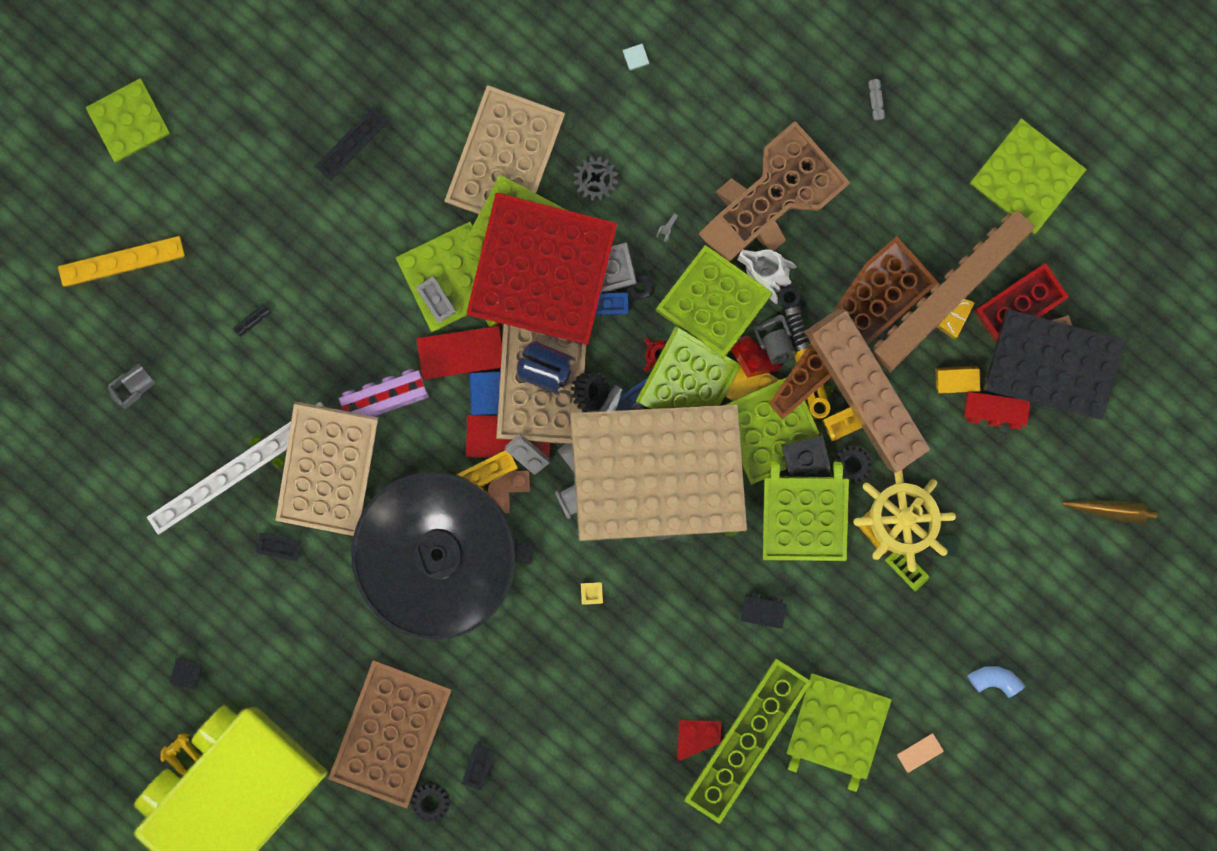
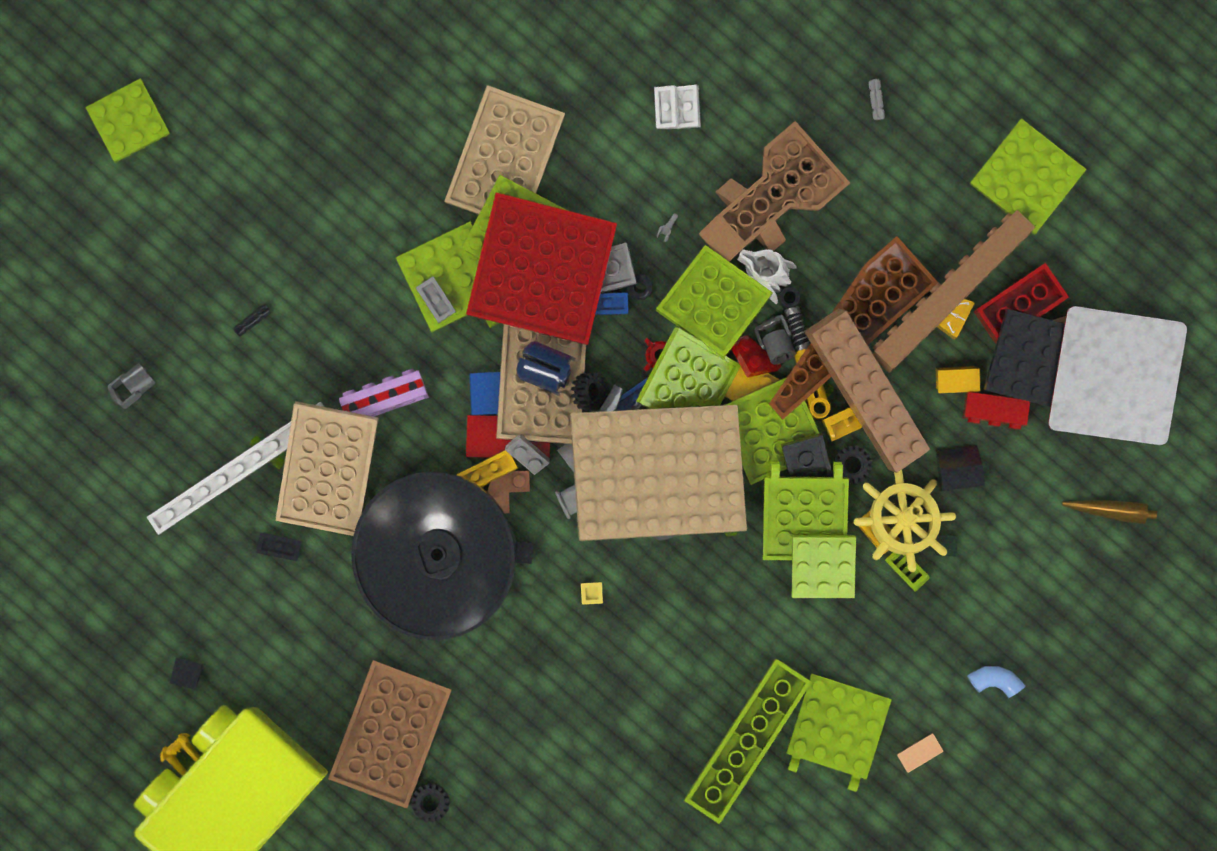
yellow plate [58,236,185,287] -> none
black plate [315,107,388,182] -> none
red tile [416,326,502,380] -> none
black plate [461,744,495,790] -> none
dark grey gear [574,156,618,202] -> none
light aqua tile [623,44,649,71] -> none
red wing [677,720,721,760] -> none
black brick [740,593,787,629] -> none
none -> white slope [654,85,700,129]
none -> lime plate [791,535,856,598]
none -> black slope [935,445,985,491]
none -> flat silver piece [1048,306,1187,445]

